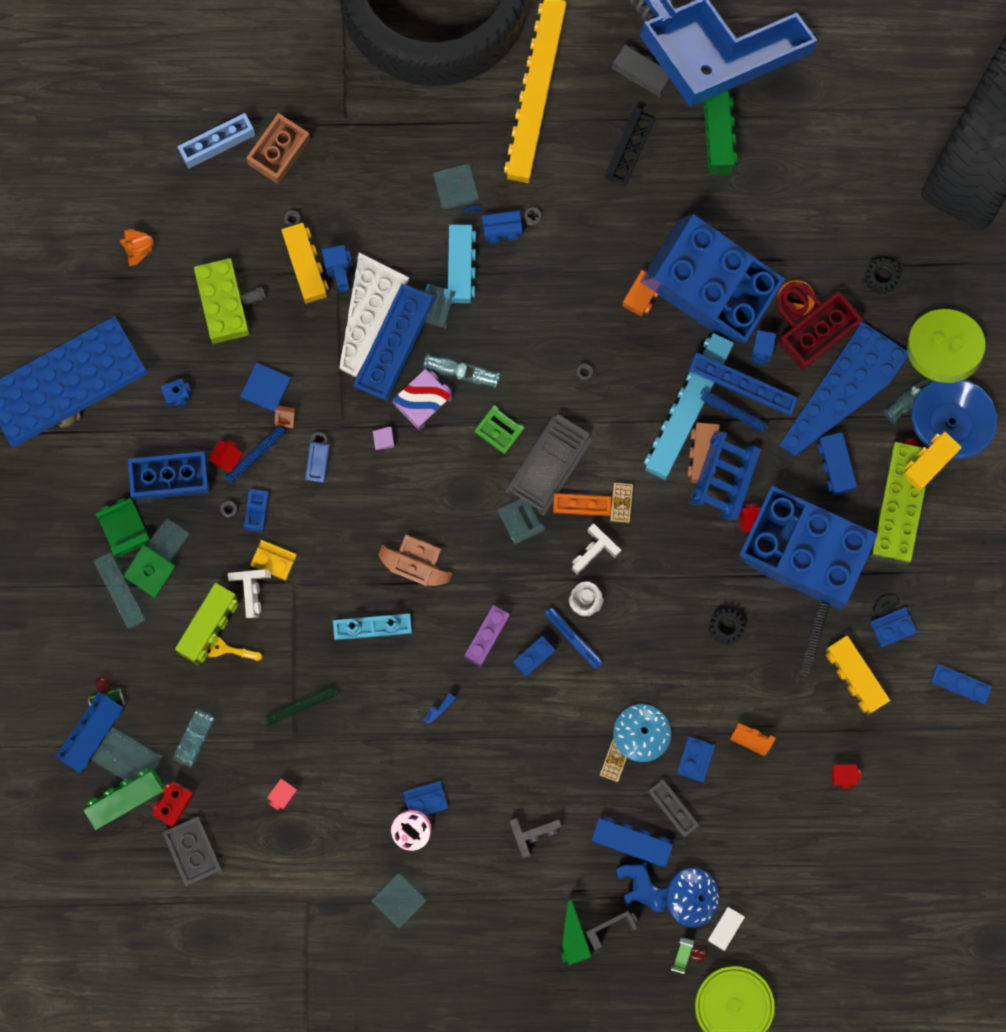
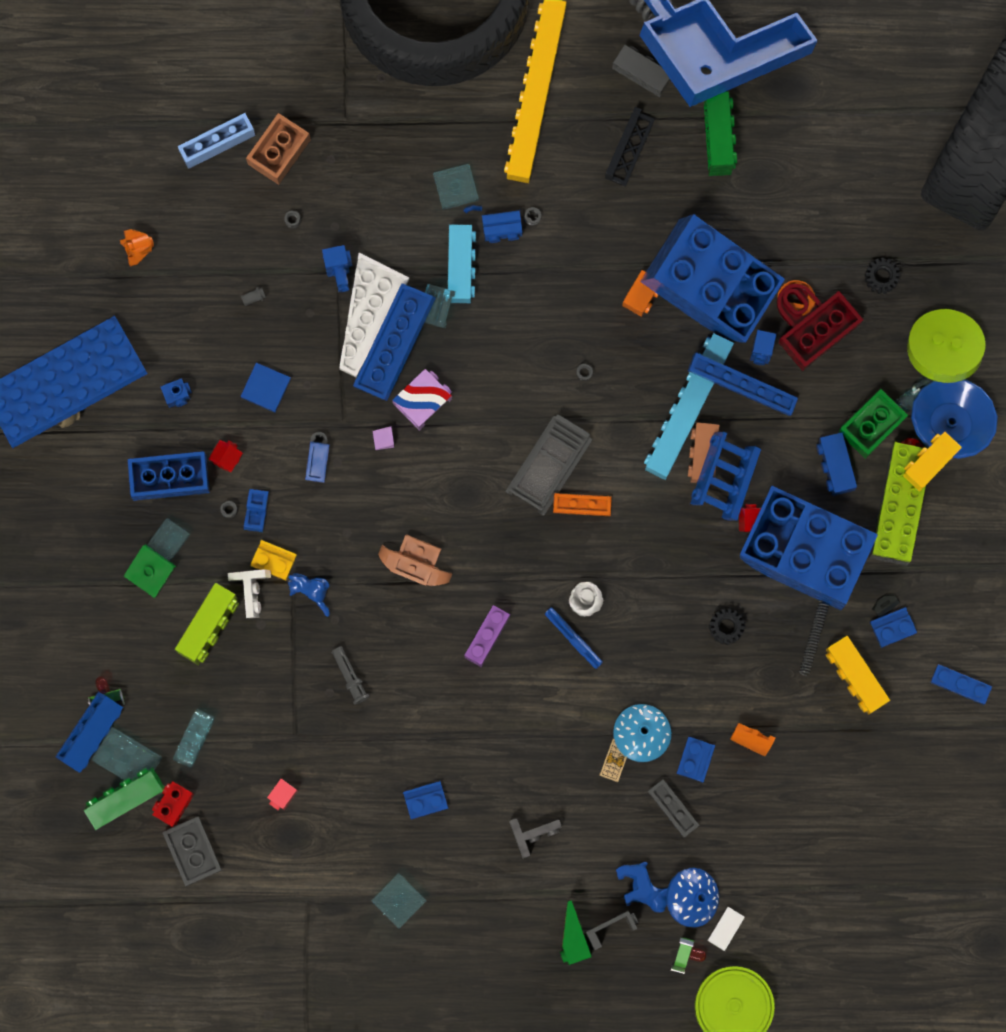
clear light blue plate [93,552,146,630] -> none
green panel [96,498,151,558] -> none
lime brick [194,258,249,344] -> none
yellow piece [208,637,262,661] -> none
blue piece [224,426,285,483] -> none
clear green piece [266,686,338,726] -> none
dark orange plate [274,406,296,428] -> none
yellow brick [281,223,329,304] -> none
medium azure plate [333,614,412,640] -> none
piece [391,810,432,850] -> none
clear light blue piece [423,353,500,389] -> none
blue slope [424,693,456,724] -> none
bright green plate [474,405,525,455] -> none
clear light blue plate [497,499,545,545] -> none
blue brick [513,636,555,678] -> none
white bracket [572,523,621,575] -> none
blue brick [591,817,673,868] -> none
tile [610,483,633,523] -> none
blue piece [700,390,768,432] -> none
blue wing [779,322,908,457] -> none
red brick [832,765,861,789] -> none
none -> blue animal [288,573,330,617]
none -> dark grey pin [331,646,370,705]
none -> green slope [838,389,908,459]

